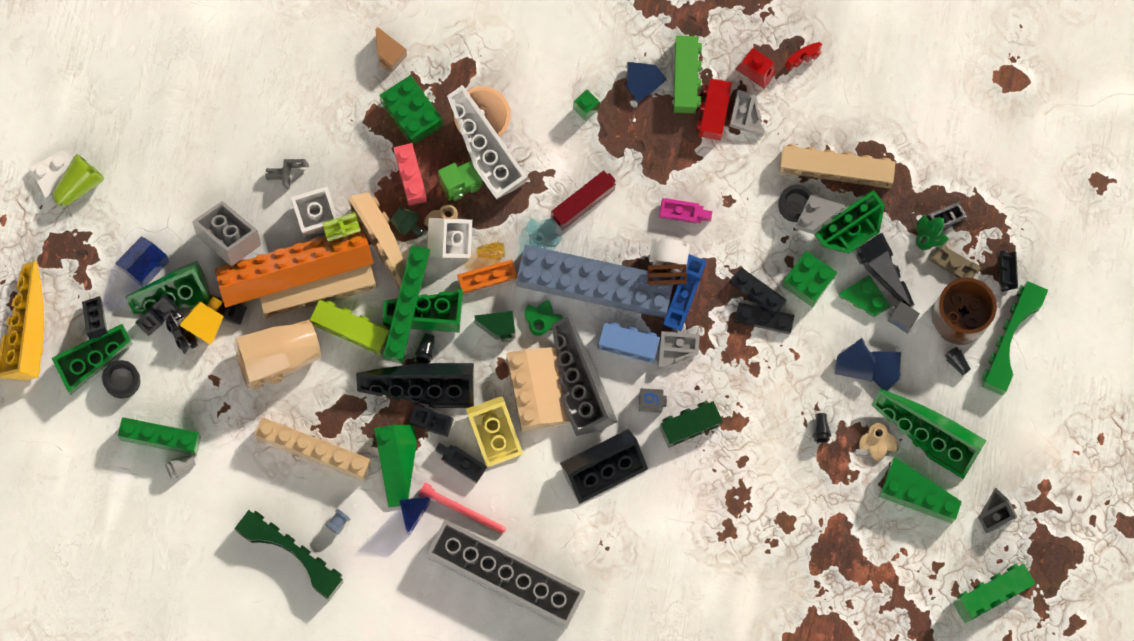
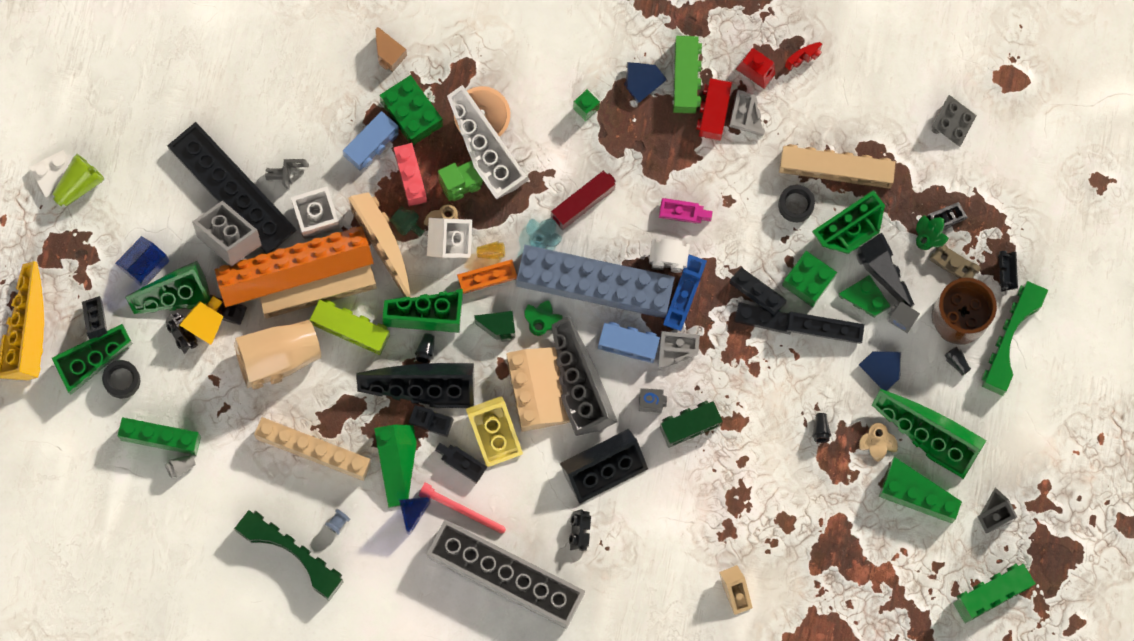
black slope [135,294,179,336] -> none
lime hips [322,212,361,242] -> none
green arch [384,245,430,364] -> none
reddish brown tile [648,264,687,285] -> none
light grey wing [796,195,845,234] -> none
dark blue slope [834,338,876,382] -> none
none -> black plate [167,122,297,254]
none -> medium blue brick [343,111,399,171]
none -> black hinge [569,509,591,551]
none -> tan slope [719,565,753,615]
none -> black plate [786,311,865,344]
none -> dark grey hinge [931,95,977,147]

